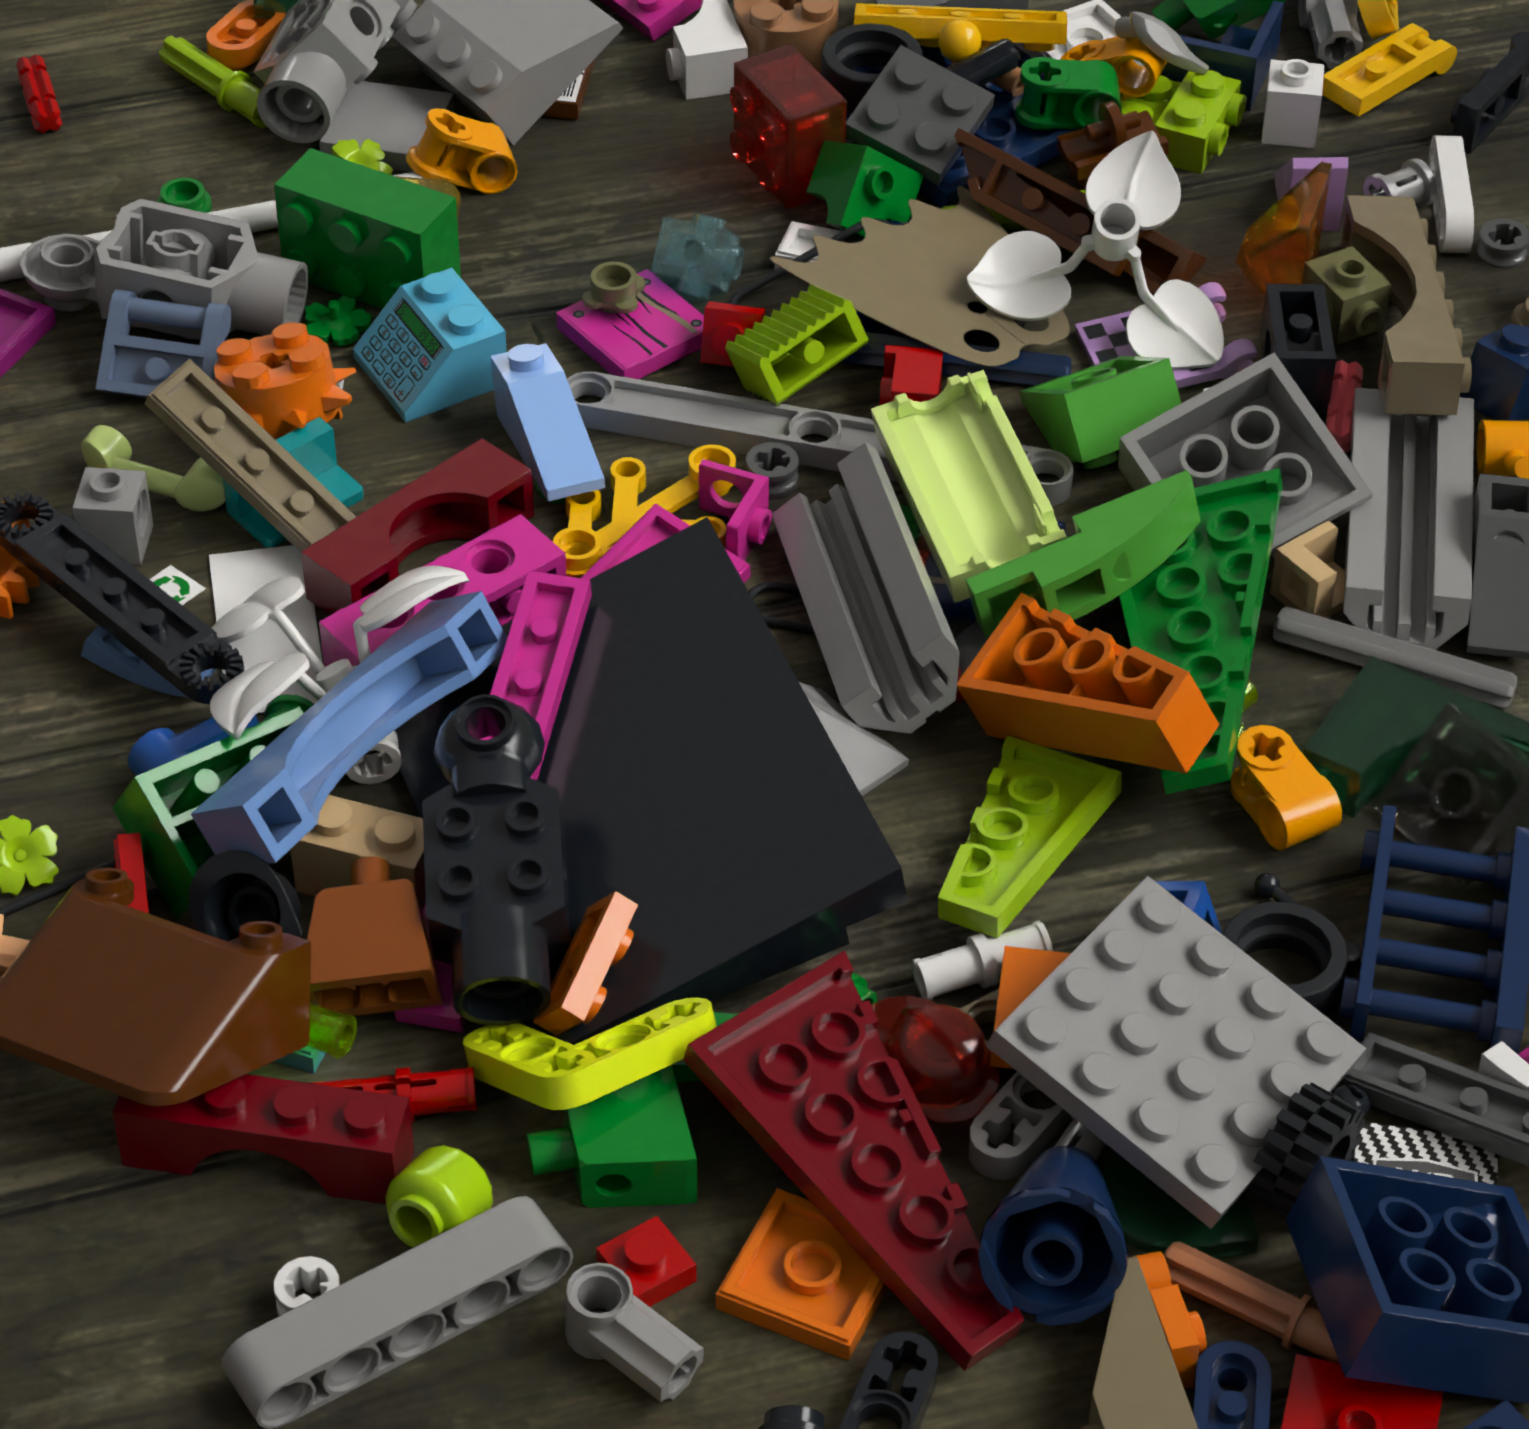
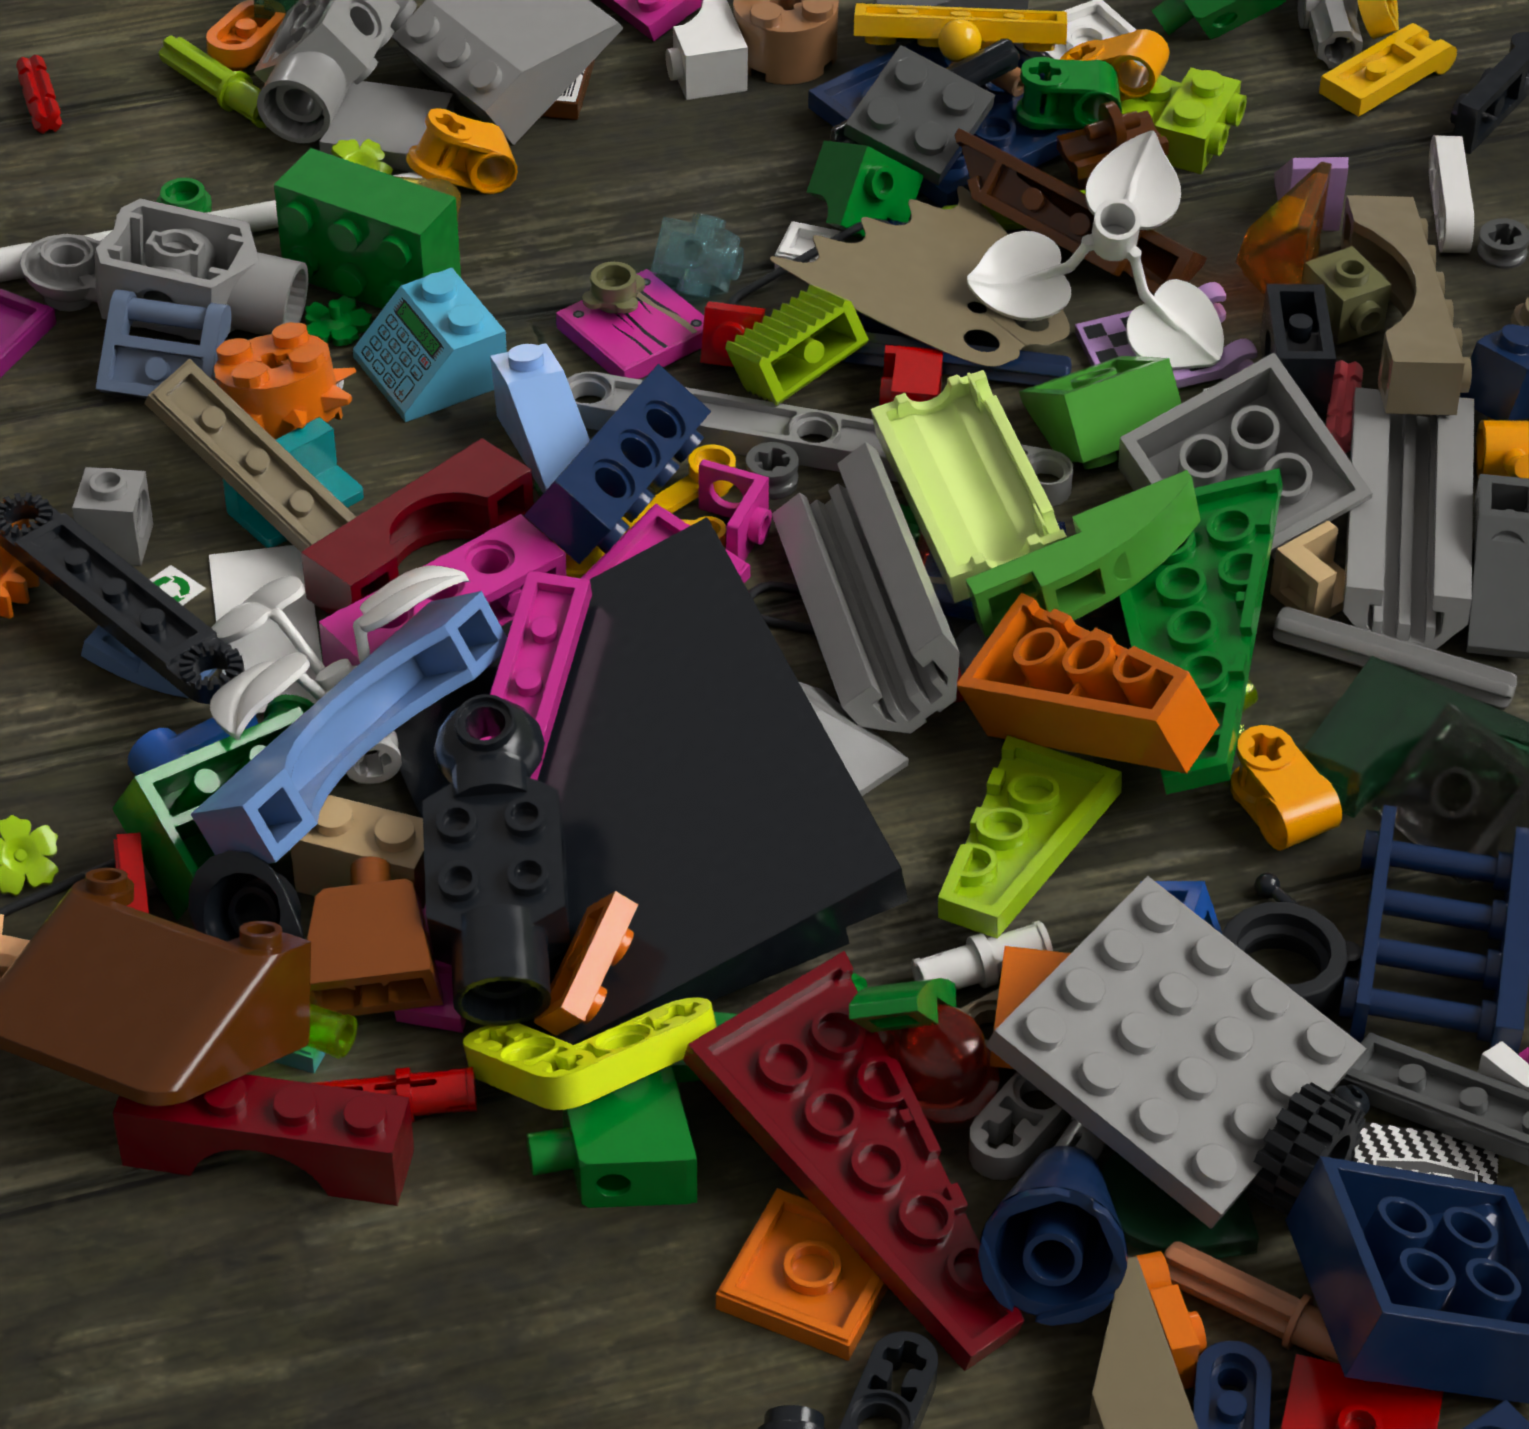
yellowish green bar [81,425,225,512] -> none
light grey beam [221,1196,573,1429] -> none
white bush [274,1256,340,1316] -> none
lime head [385,1145,493,1248] -> none
light grey piece [565,1263,704,1402] -> none
red plate [596,1215,697,1307] -> none
clear red brick [730,44,847,209] -> none
black tyre [820,23,923,114] -> none
light grey bar [1115,12,1209,74] -> none
dark blue panel [1161,0,1284,111] -> none
white brick [1261,59,1324,149] -> none
light grey bush [1363,158,1437,207] -> none
none -> dark blue brick [524,364,711,565]
none -> green slope [849,978,957,1033]

